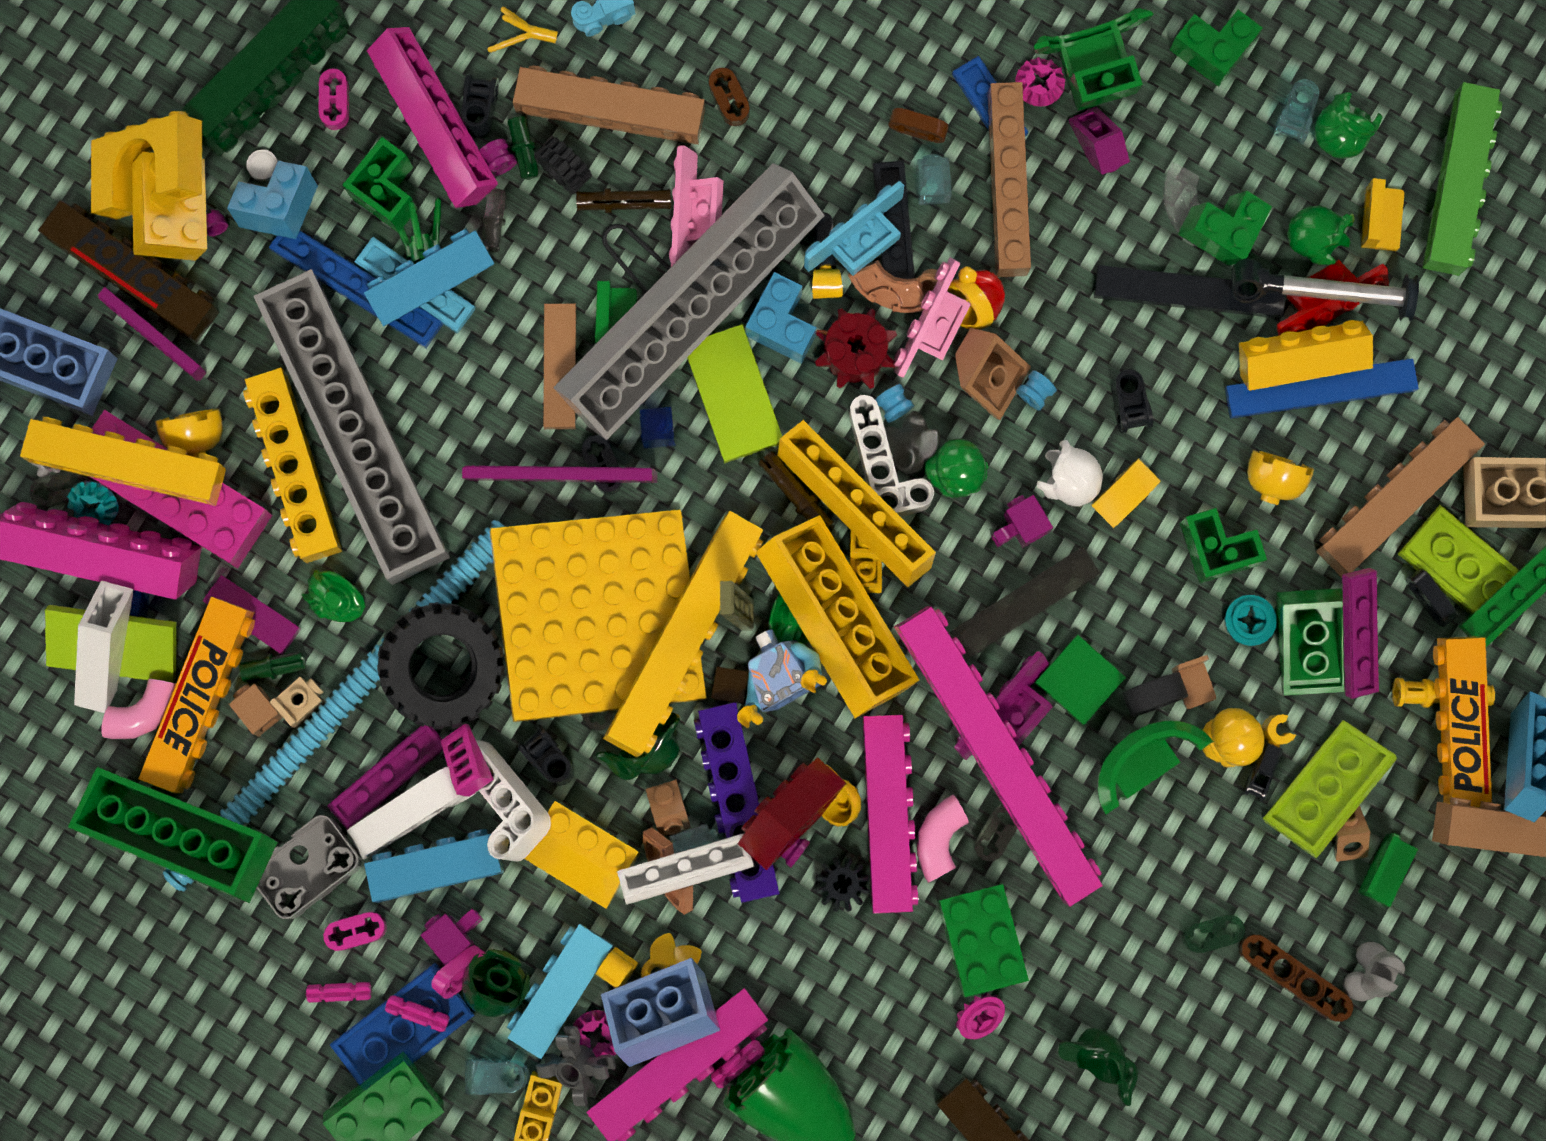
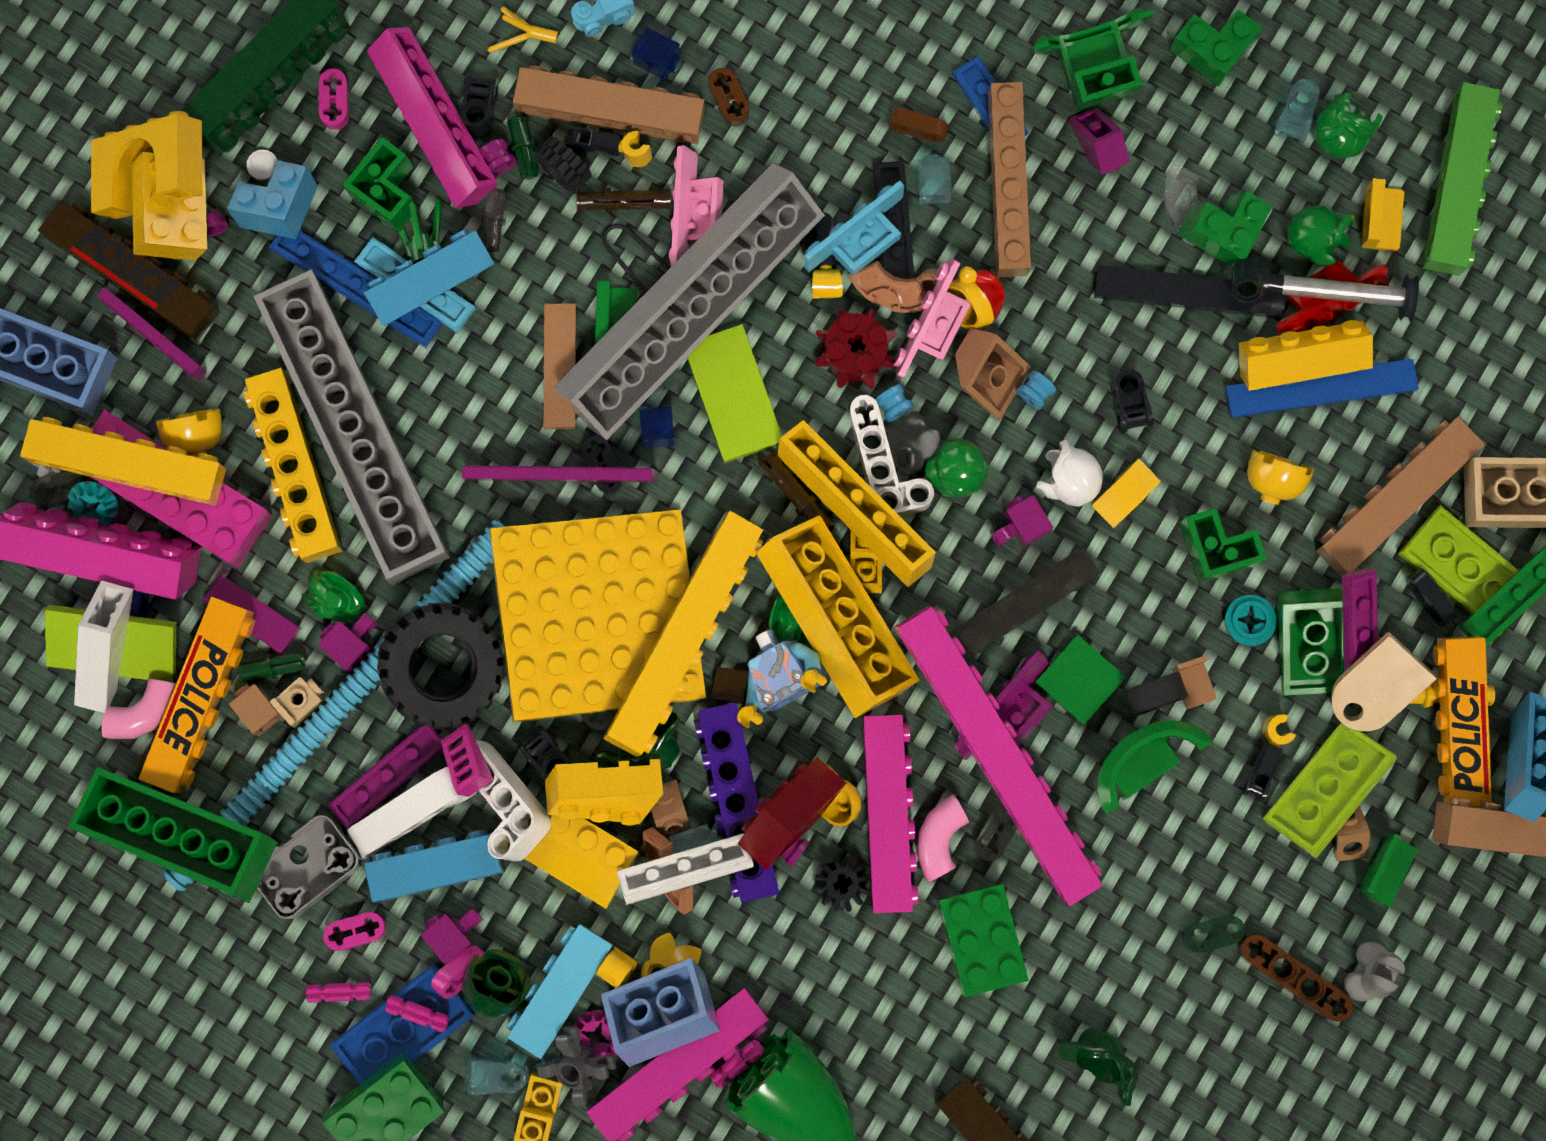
olive tile [720,581,754,631] -> none
dark azure brick [745,272,817,364] -> none
dark pink gear [955,992,1005,1039] -> none
dark pink gear [1015,57,1065,107] -> none
yellow hair [1202,708,1264,768] -> none
none -> magenta brick [318,613,378,674]
none -> yellow wedge [545,759,663,826]
none -> piece [566,126,652,167]
none -> clear blue brick [632,27,683,80]
none -> tan tile [1331,632,1436,731]

